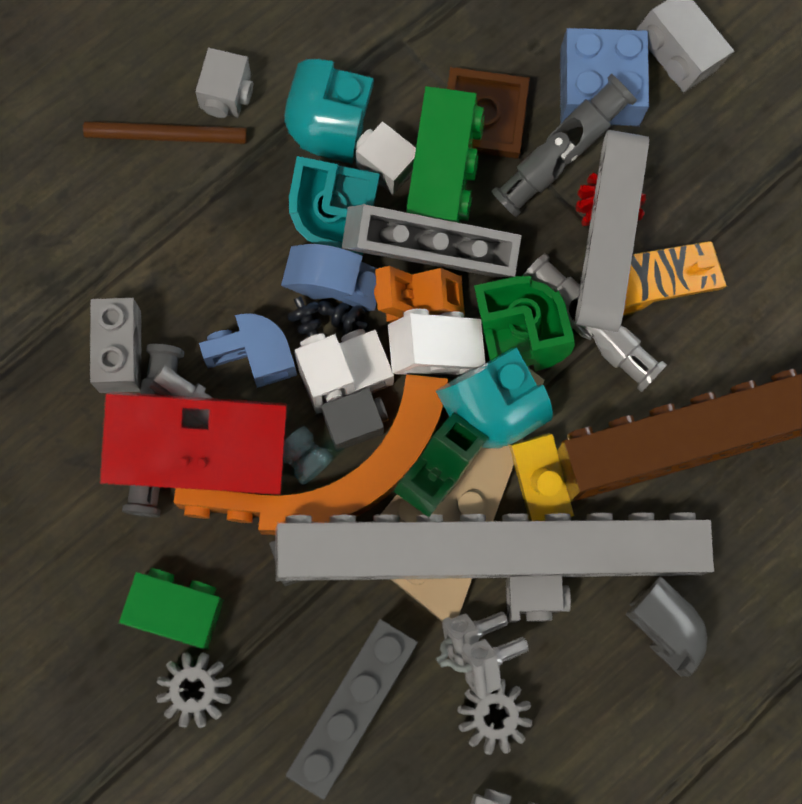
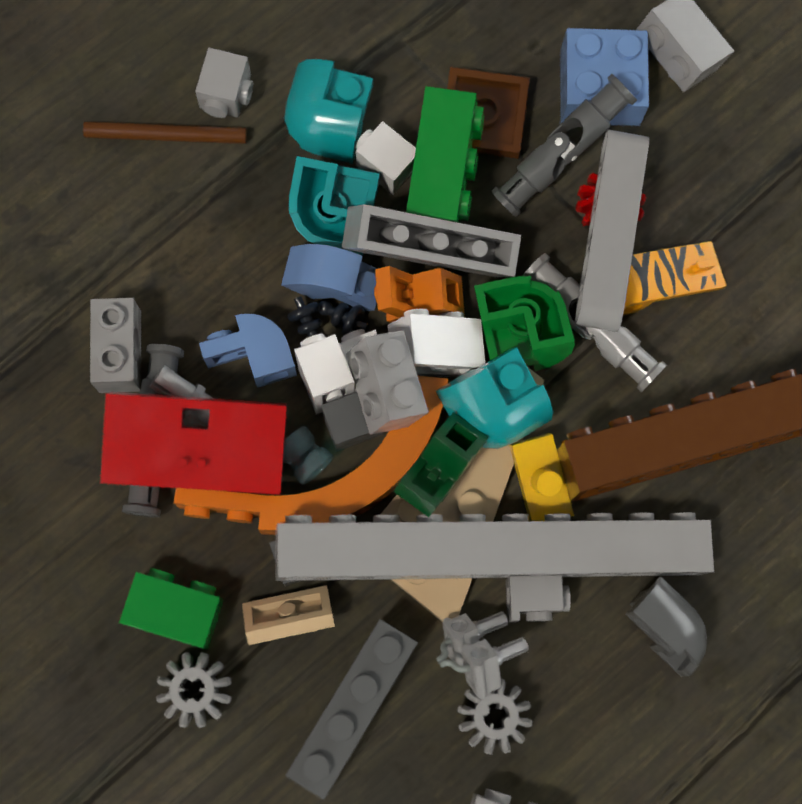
none -> tan plate [242,585,335,645]
none -> light grey brick [346,330,429,435]

